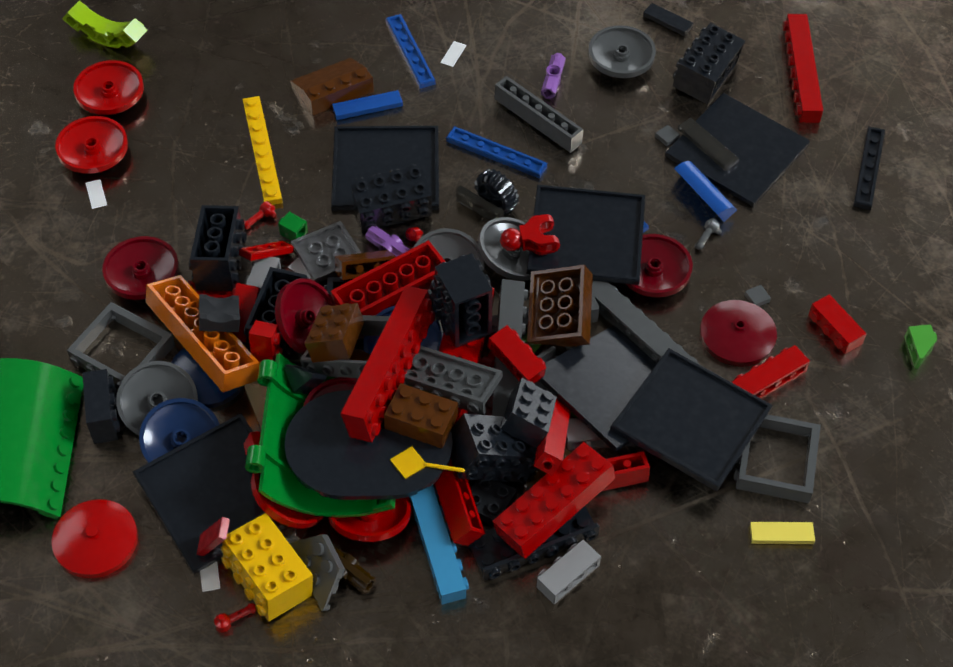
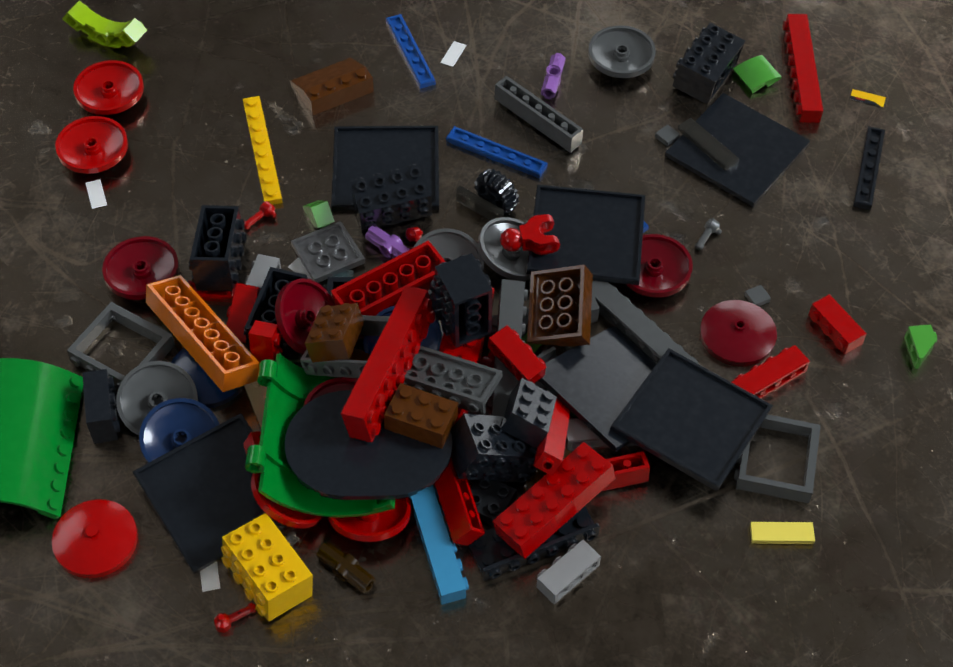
red tile [197,517,230,556] -> none
black brick [199,294,240,332] -> none
red tile [239,241,294,261] -> none
green brick [278,211,308,241] -> none
black slope [284,364,327,394] -> none
dark grey wing [290,534,345,611] -> none
blue tile [332,90,403,120] -> none
reddish brown brick [335,250,395,280] -> none
yellow piece [390,447,465,479] -> none
black tile [643,3,694,36] -> none
blue brick [674,161,737,222] -> none
none -> bright green slope [303,200,335,229]
none -> bright green slope [733,55,782,94]
none -> yellow sticker [850,89,886,107]

